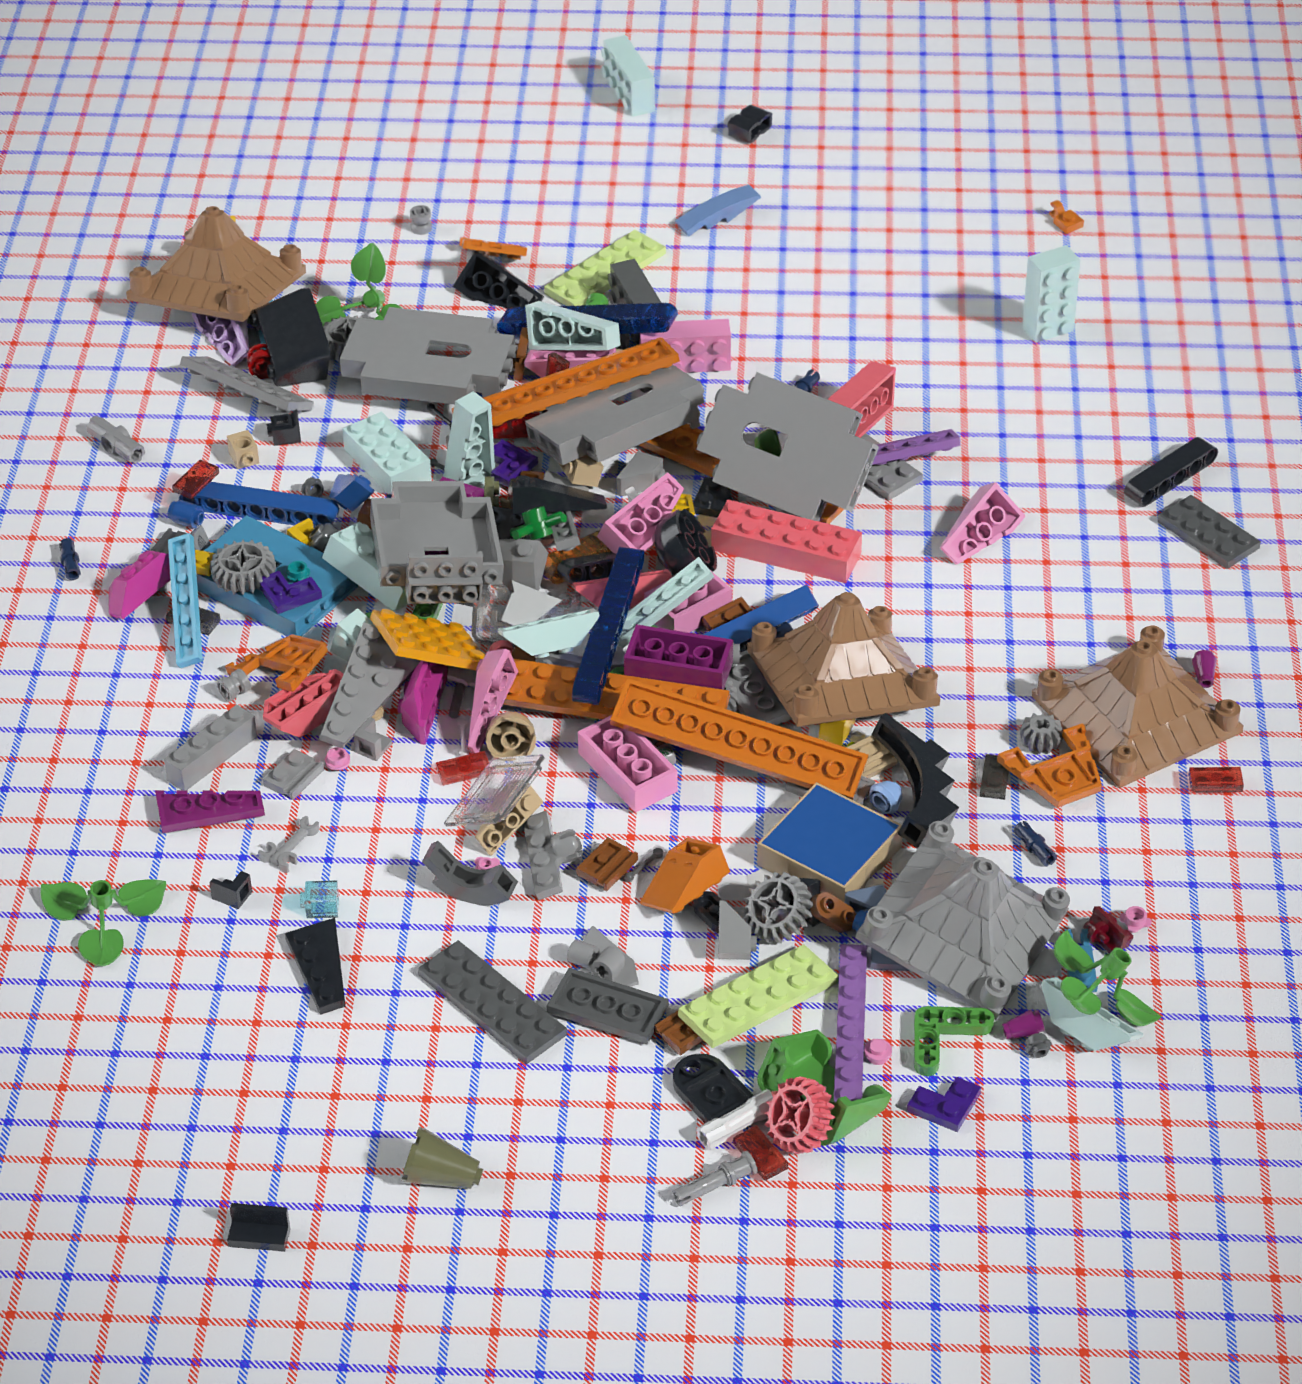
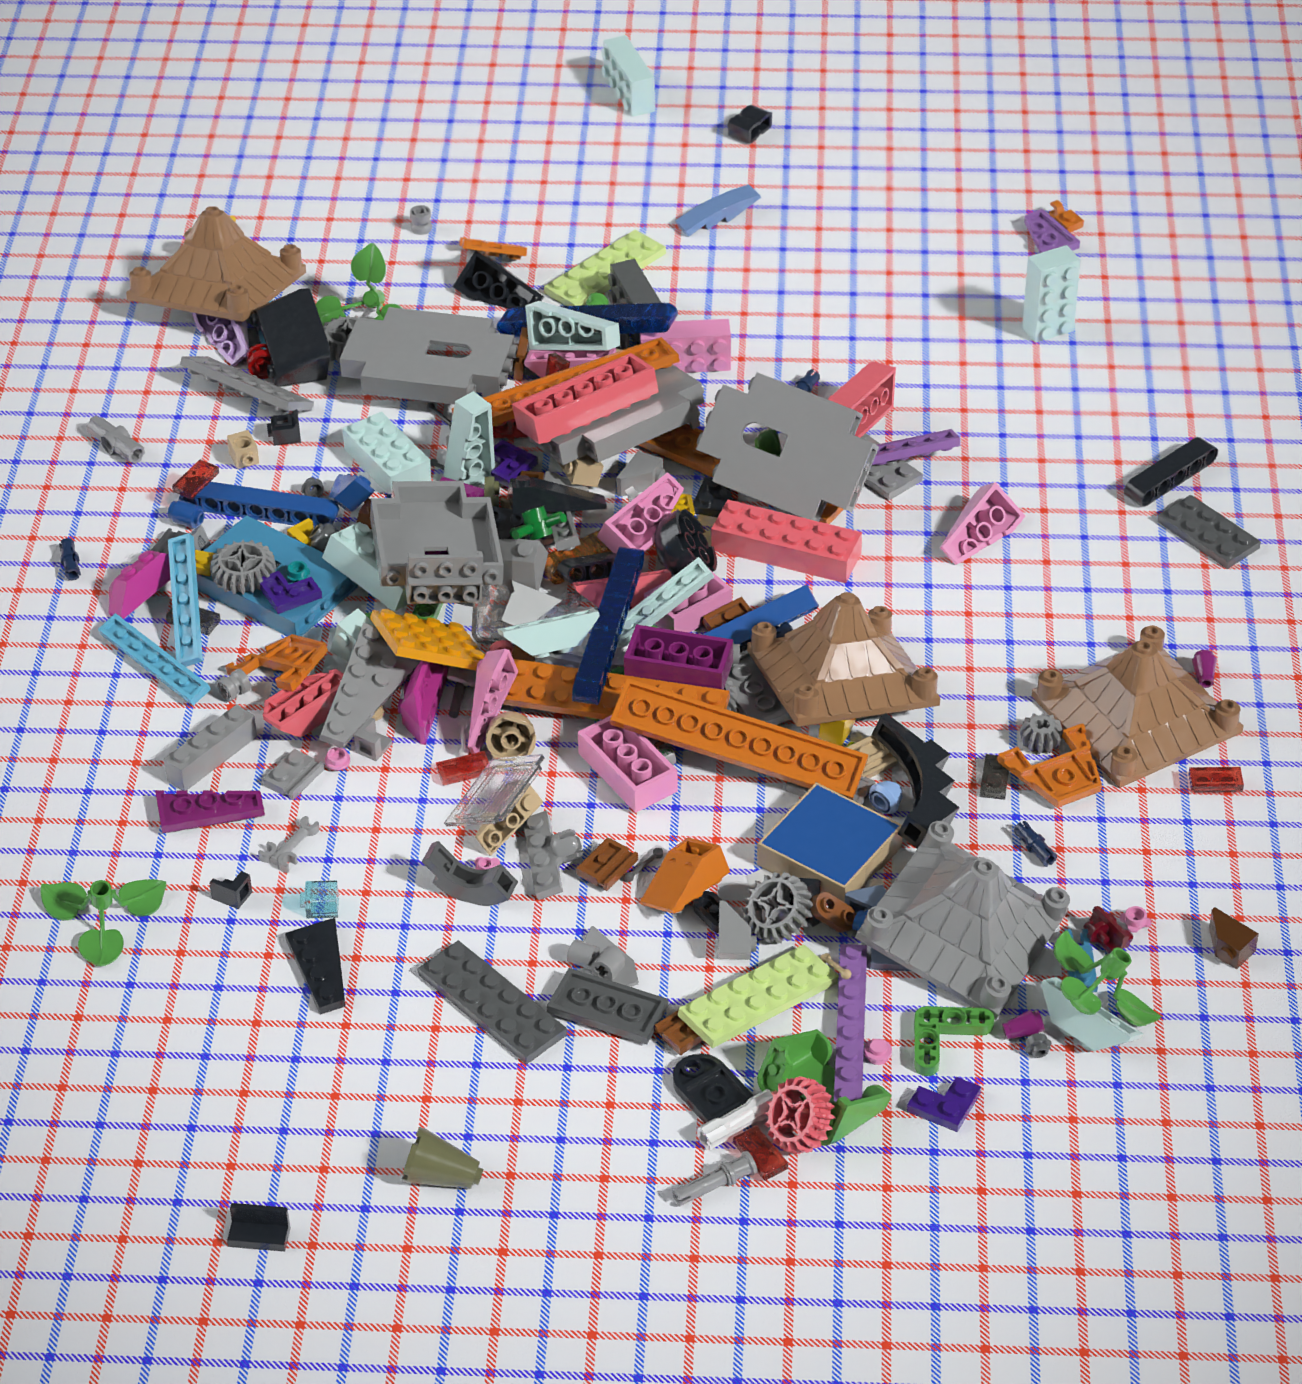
none -> medium azure plate [98,613,211,706]
none -> coral brick [512,353,659,444]
none -> tan hinge [820,953,852,980]
none -> medium lavender wing [1024,209,1080,253]
none -> reddish brown slope [1209,907,1259,969]

